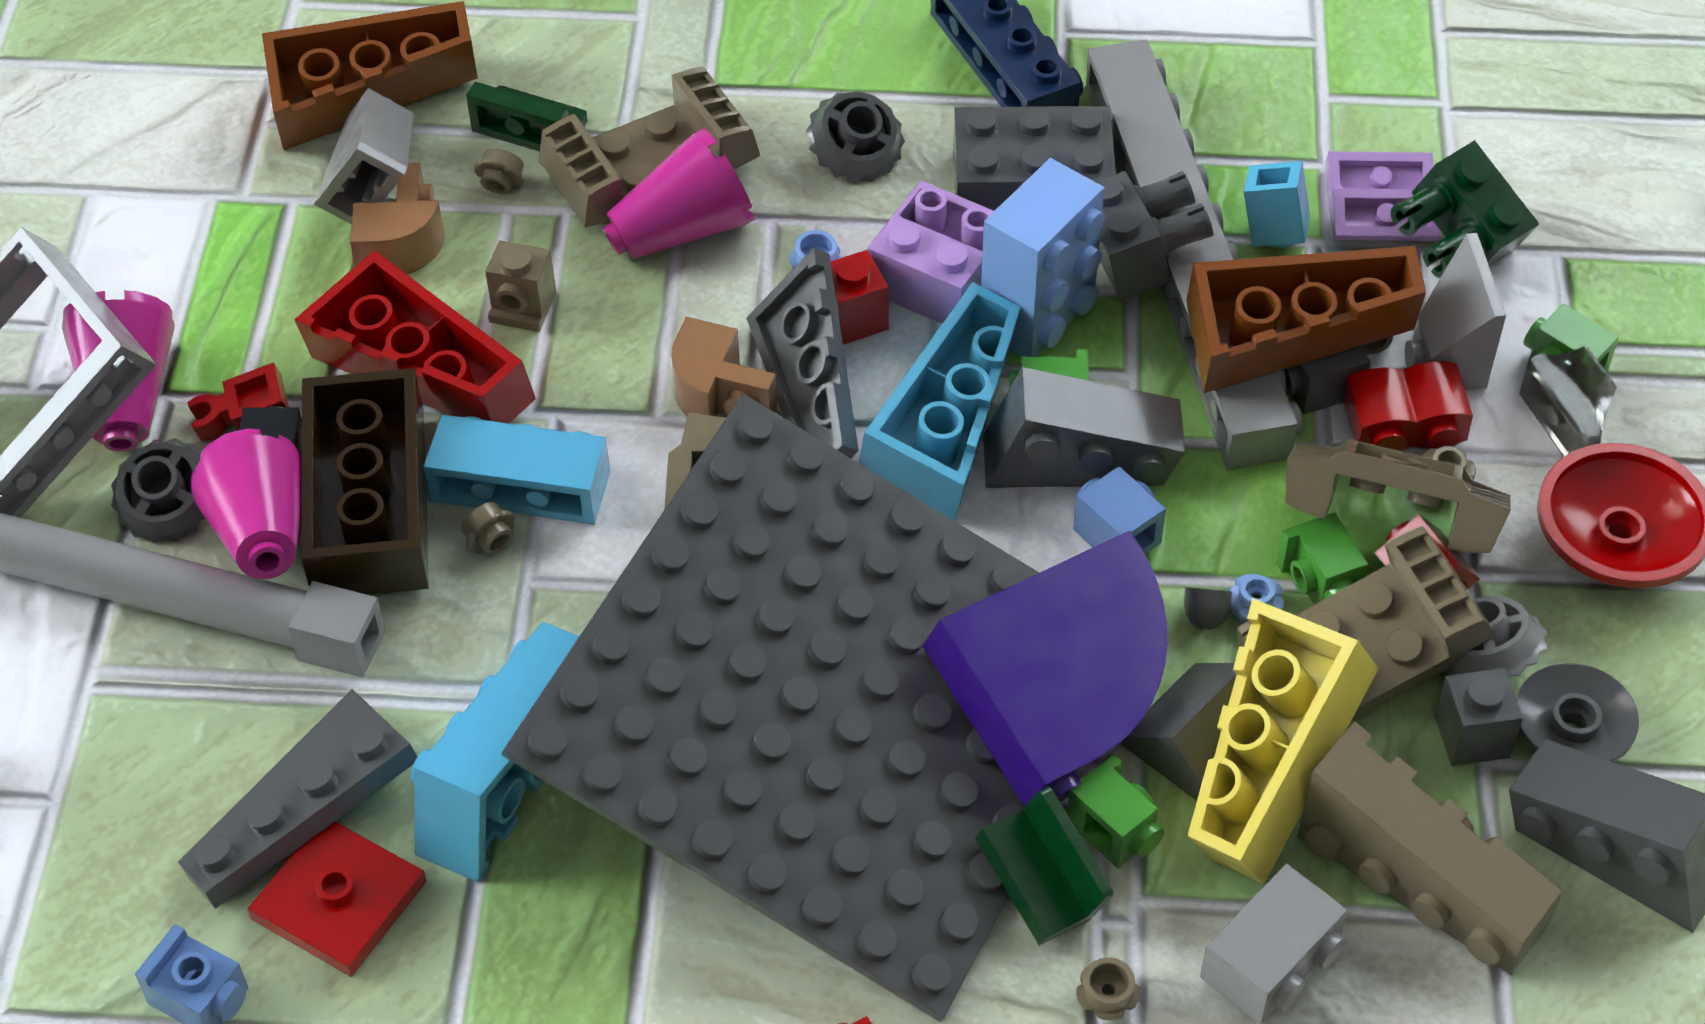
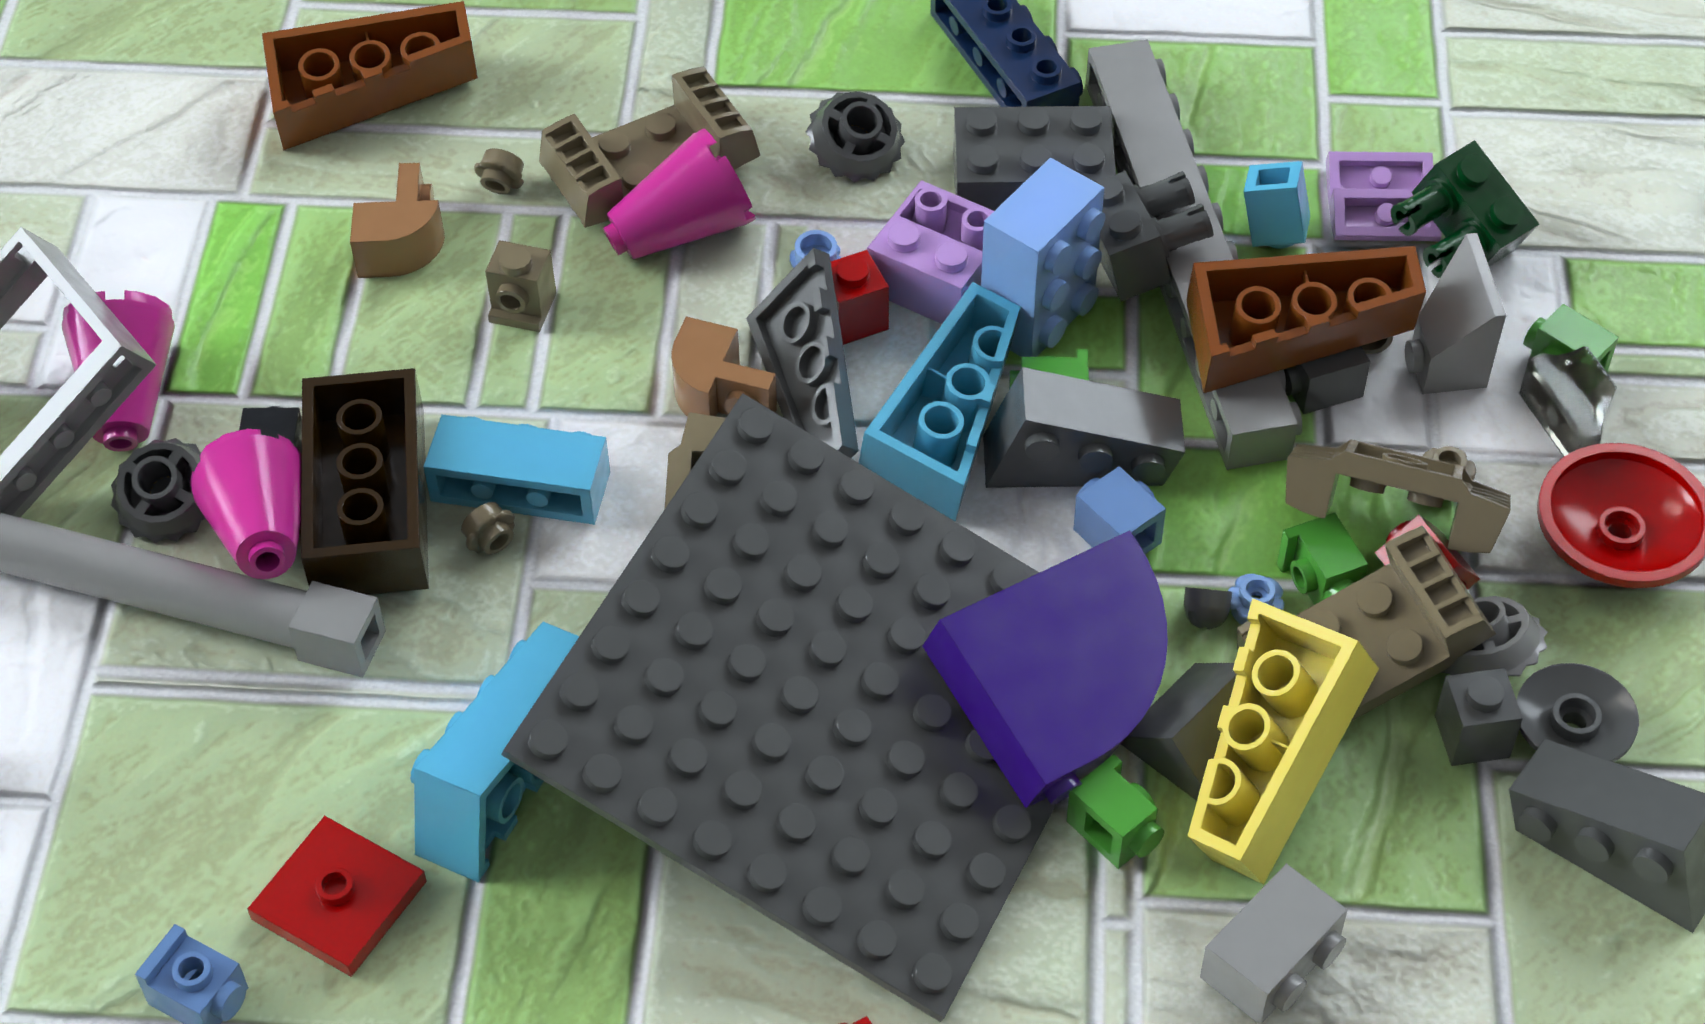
dark grey wing [178,689,417,909] -> none
red plate [187,362,289,441] -> none
red wedge [294,250,536,424] -> none
light grey slope [314,88,414,224] -> none
dark green panel [466,81,588,152] -> none
dark green panel [975,787,1114,946] -> none
dark tan plate [1076,957,1140,1021] -> none
dark tan wedge [1297,721,1562,975] -> none
red brick [1343,361,1473,451] -> none

